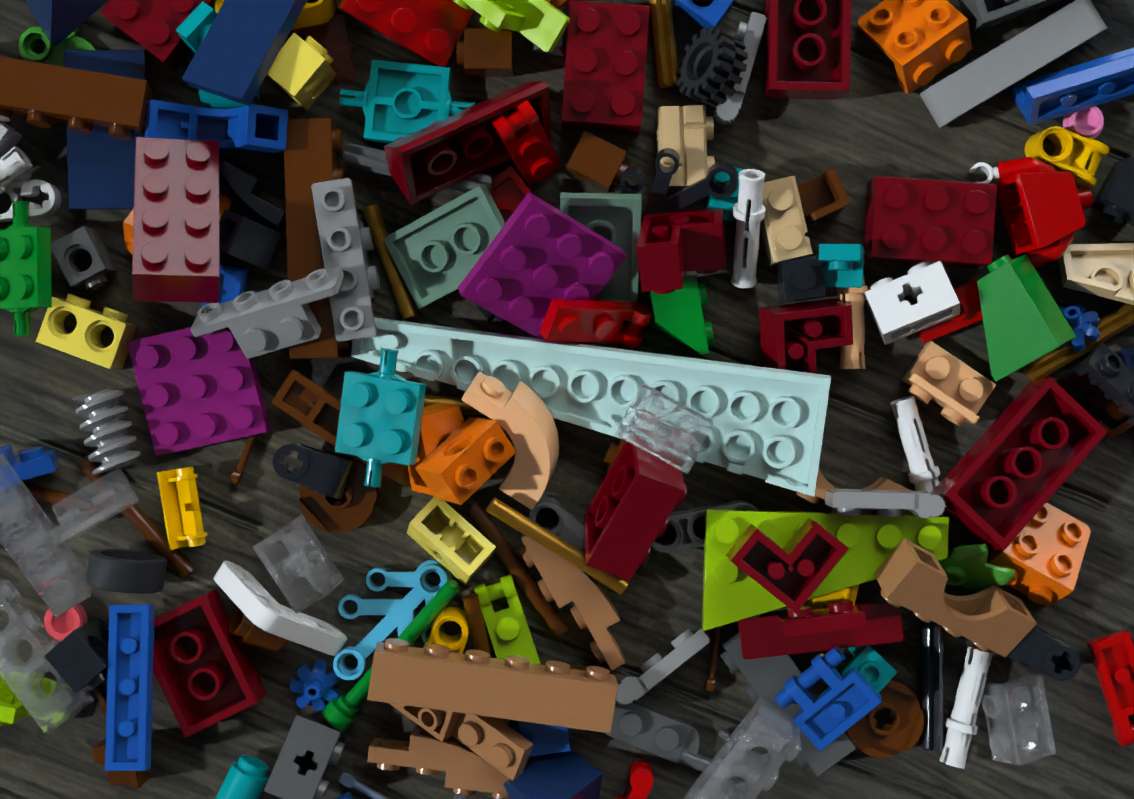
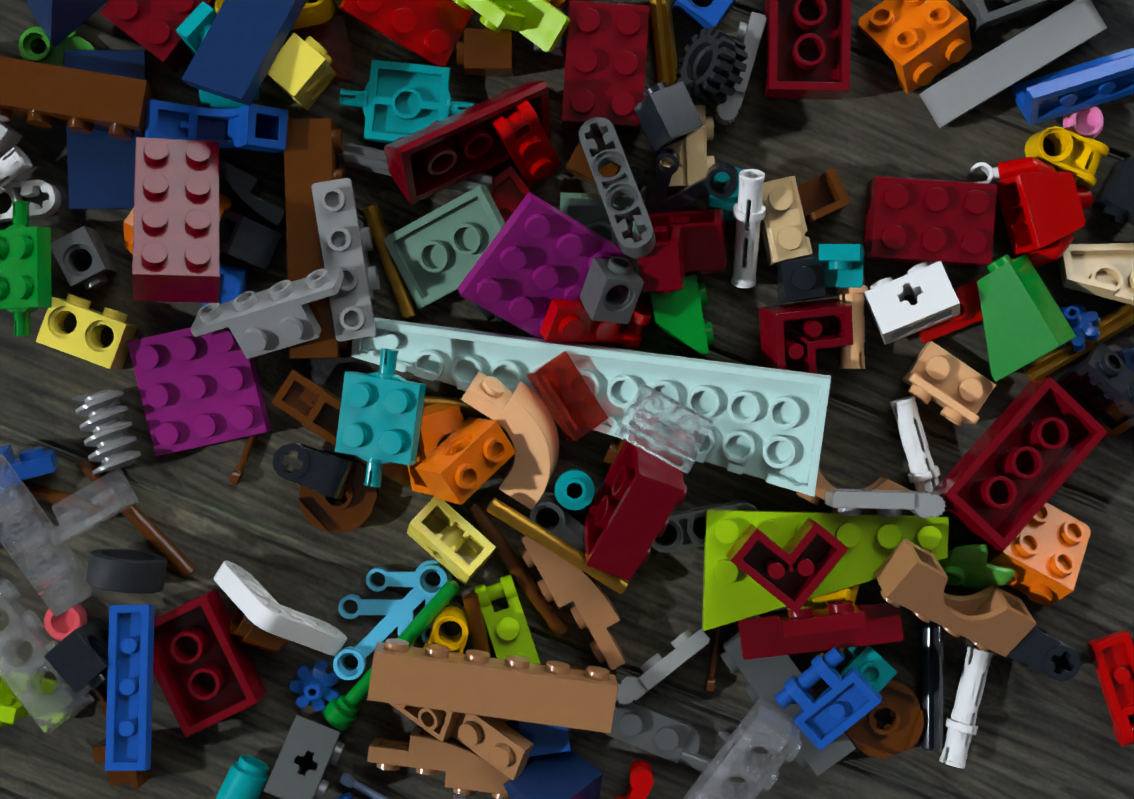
yellow hinge [157,466,207,550] -> none
clear brick [253,514,345,614] -> none
clear bracket [982,675,1056,766] -> none
none -> clear red slope [527,351,609,441]
none -> teal brick [555,468,595,510]
none -> dark grey beam [579,117,656,258]
none -> dark grey brick [579,256,644,324]
none -> black brick [633,81,704,152]

